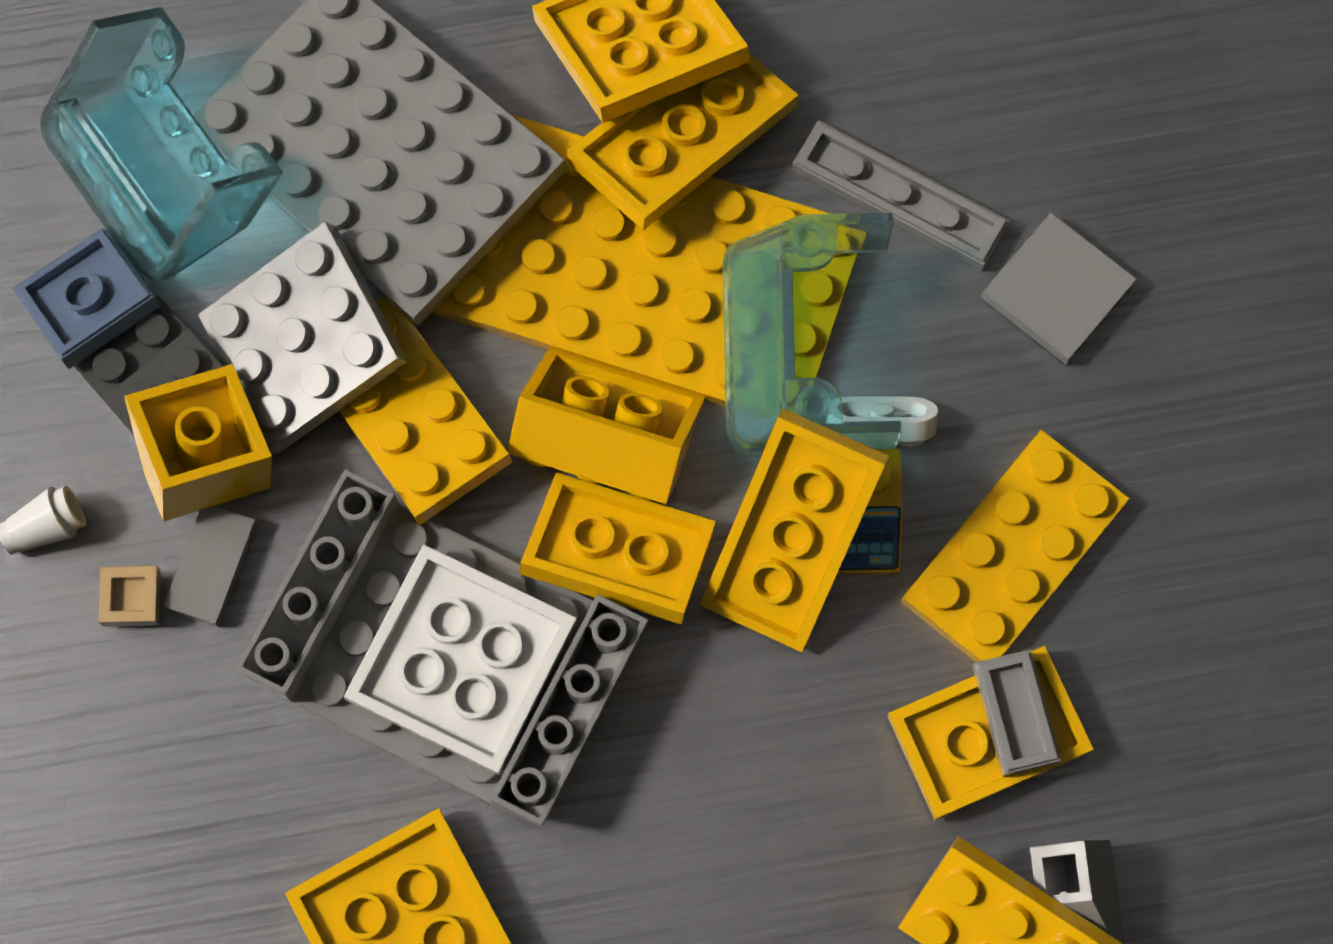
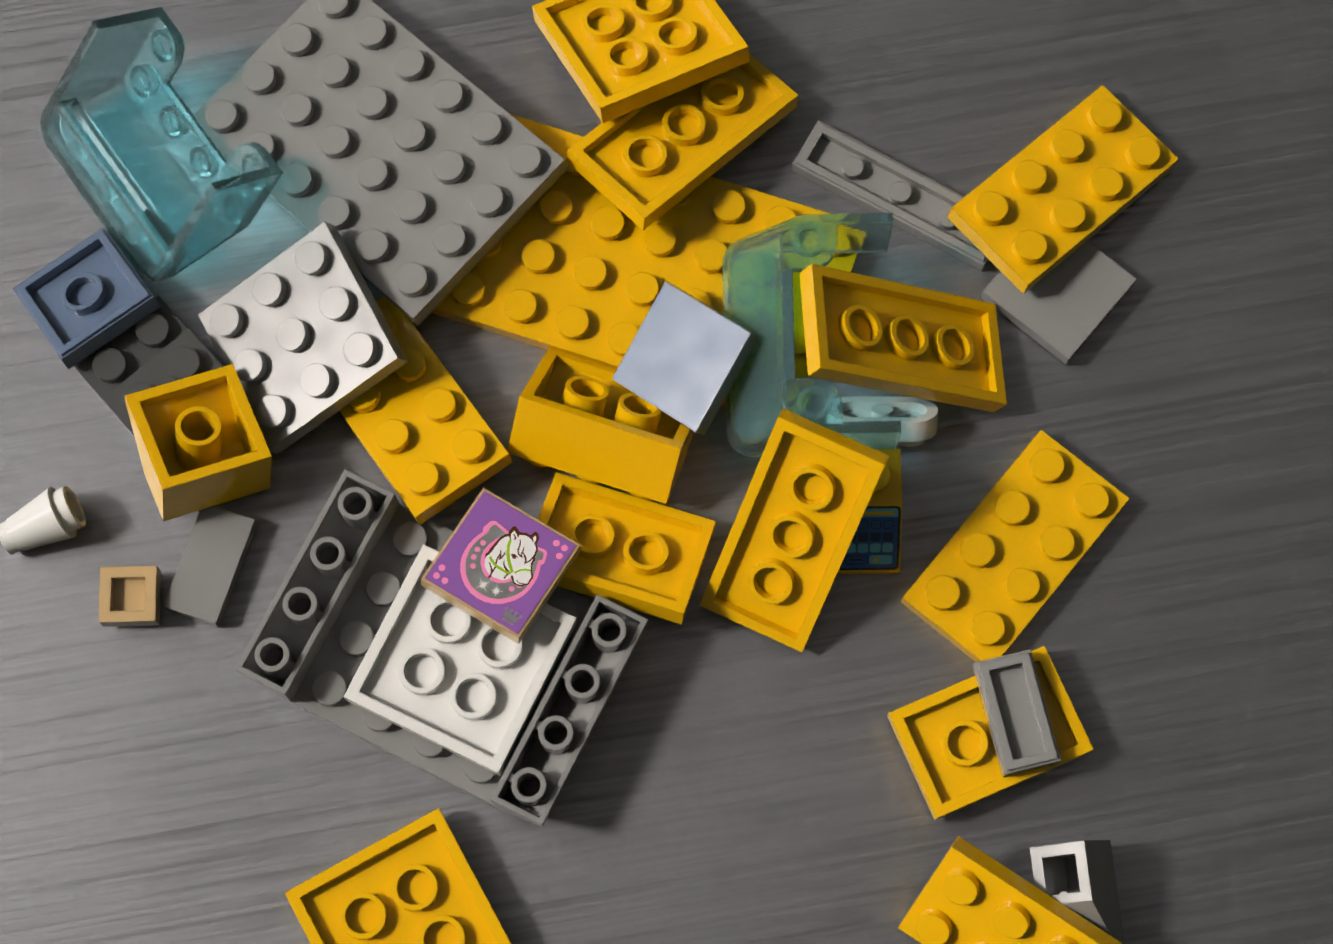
none -> tile [421,488,580,644]
none -> tile [612,281,759,435]
none -> yellow plate [799,264,1007,413]
none -> yellow plate [947,85,1179,294]

